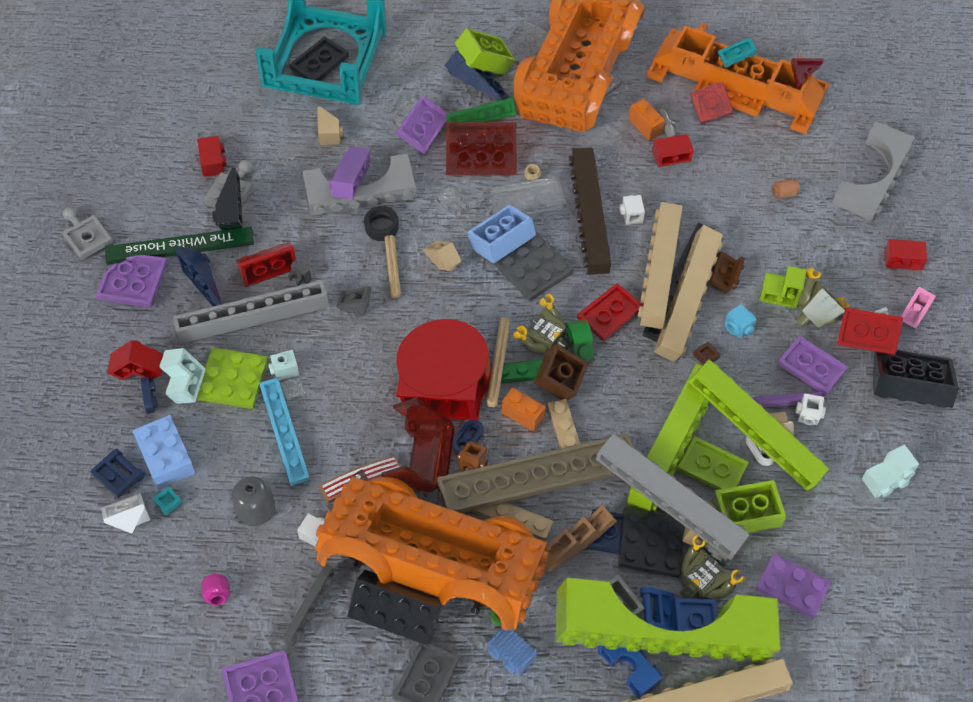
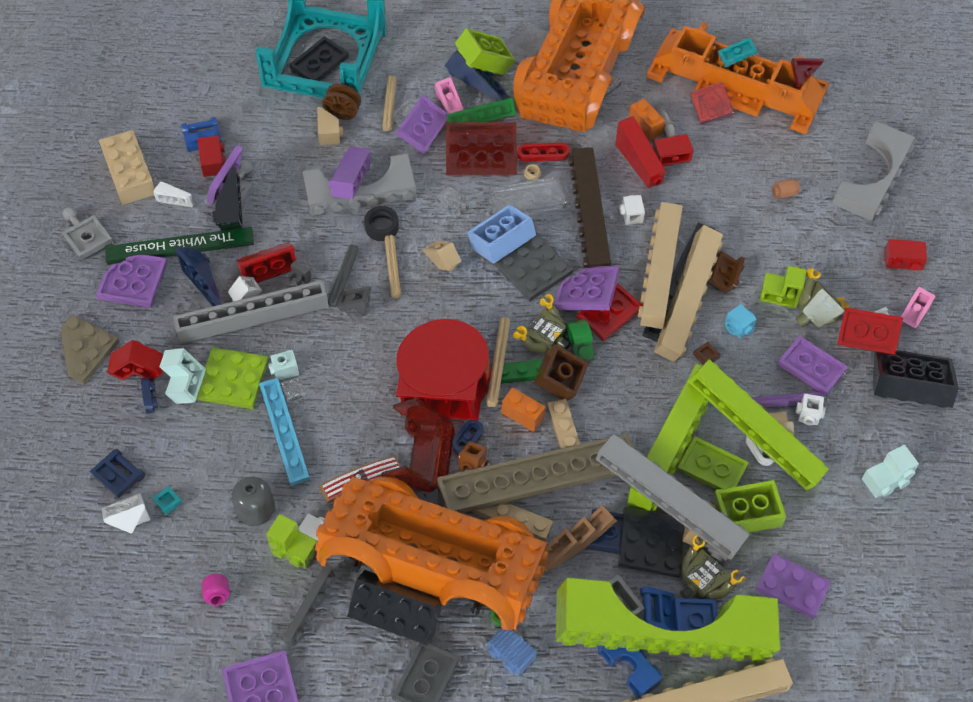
light blue brick [132,415,195,490] -> none
none -> dark tan plate [60,314,119,385]
none -> tan brick [99,130,155,205]
none -> white slope [153,181,194,207]
none -> blue plate [182,117,222,152]
none -> medium lavender plate [206,145,244,205]
none -> white brick [228,276,262,302]
none -> lime brick [266,514,317,569]
none -> reddish brown wheel [322,84,361,120]
none -> dark grey axle [328,244,359,307]
none -> tan axle [382,75,397,132]
none -> bright pink slope [434,77,464,113]
none -> red plate [517,143,570,162]
none -> medium lavender plate [554,266,620,310]
none -> red slope [615,116,665,188]

